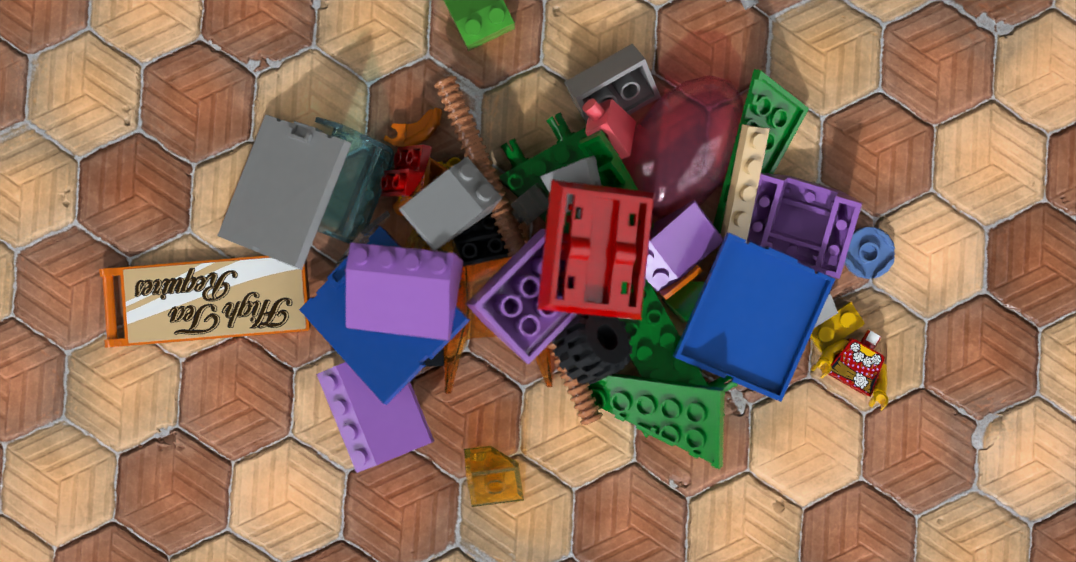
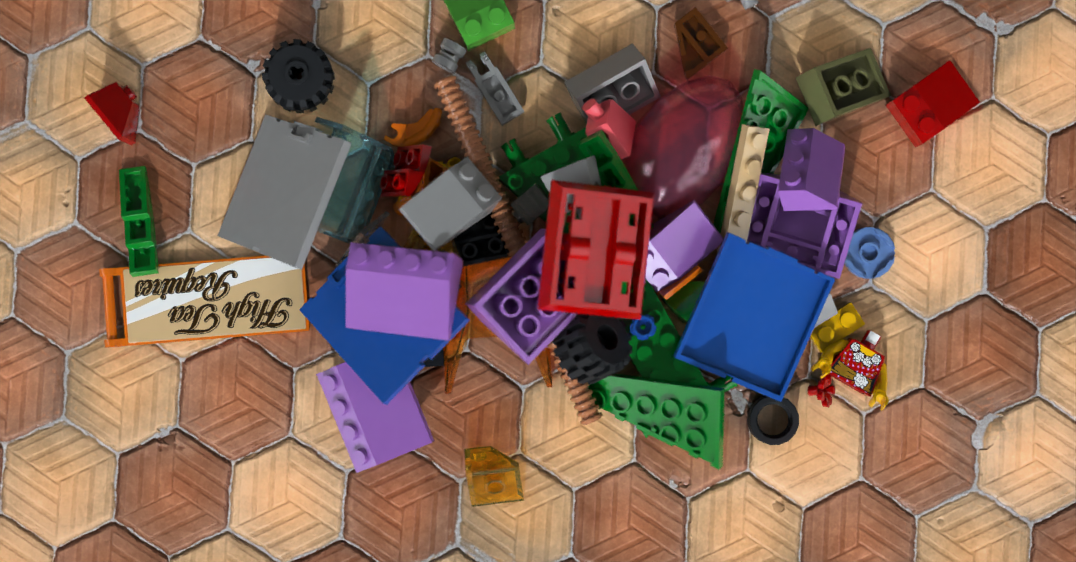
none -> red slope [84,82,139,146]
none -> green slope [119,166,159,277]
none -> black wheel [262,39,335,113]
none -> light grey wheel [432,38,467,74]
none -> light grey hinge [466,51,524,126]
none -> blue plate [630,314,656,340]
none -> reddish brown wing [674,7,728,80]
none -> black tyre [747,395,799,445]
none -> medium lavender slope [778,128,845,211]
none -> olive slope [796,48,891,126]
none -> red plant [808,374,835,408]
none -> red slope [885,60,980,148]

